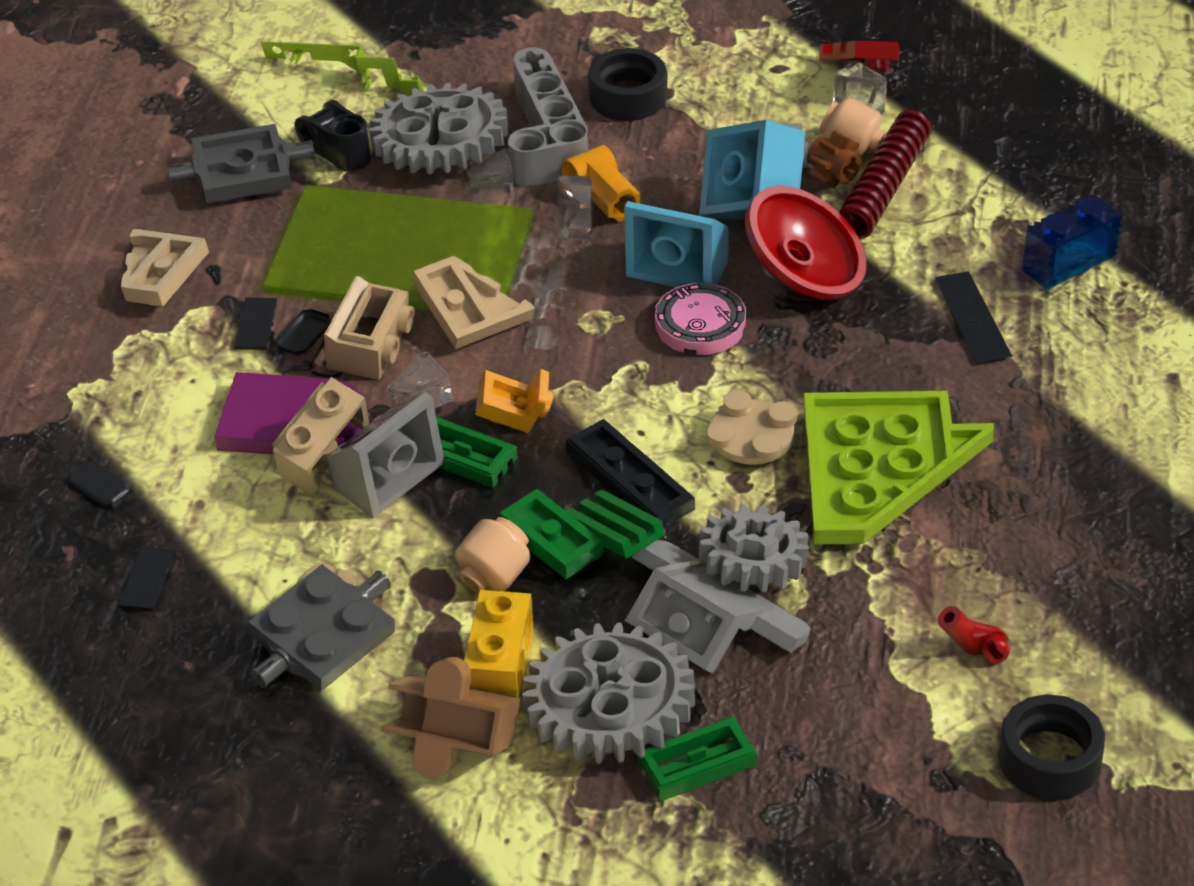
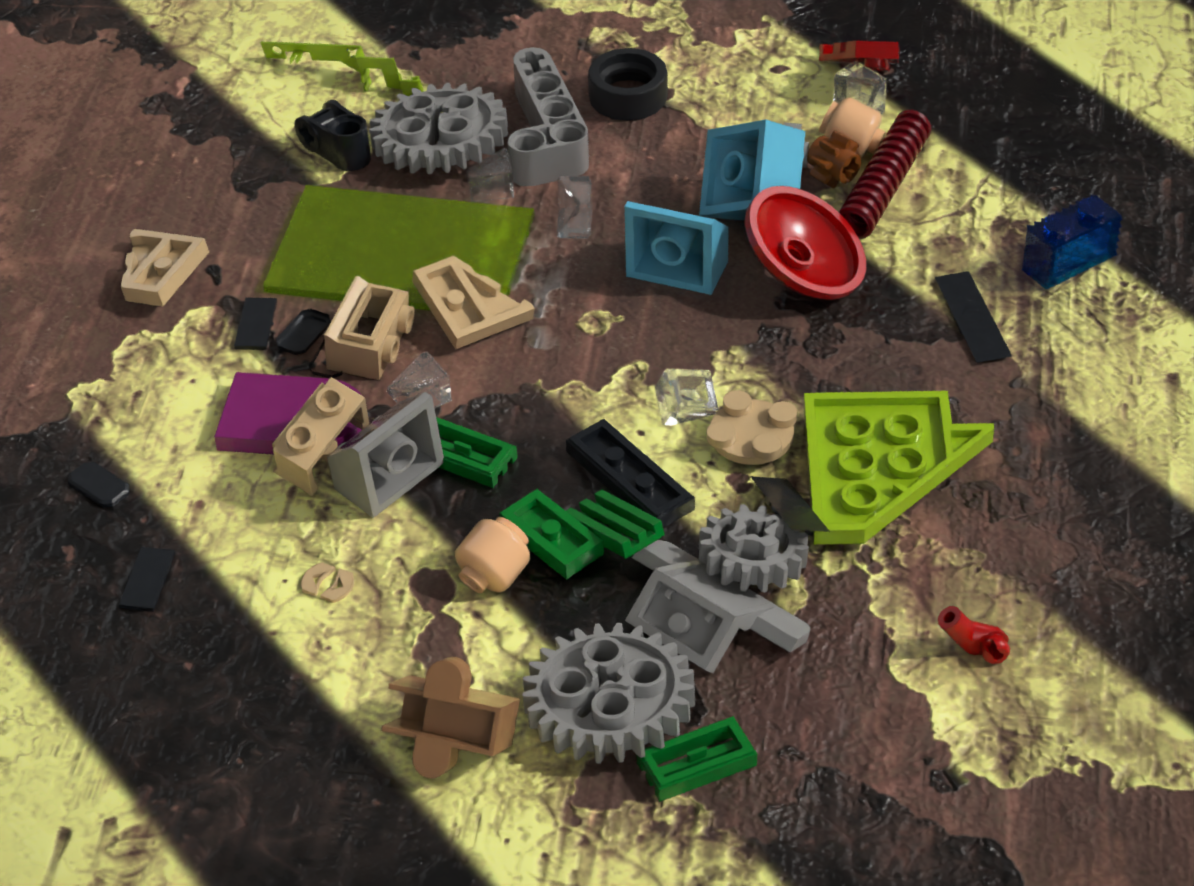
dark grey plate [167,124,315,203] -> none
dark grey plate [248,564,395,691] -> none
yellow brick [464,590,534,713] -> none
light orange bracket [476,369,553,433] -> none
light orange piece [562,145,640,223] -> none
tile [655,283,746,355] -> none
black tyre [999,694,1105,800] -> none
none -> clear slope [655,369,719,425]
none -> black piece [750,476,830,532]

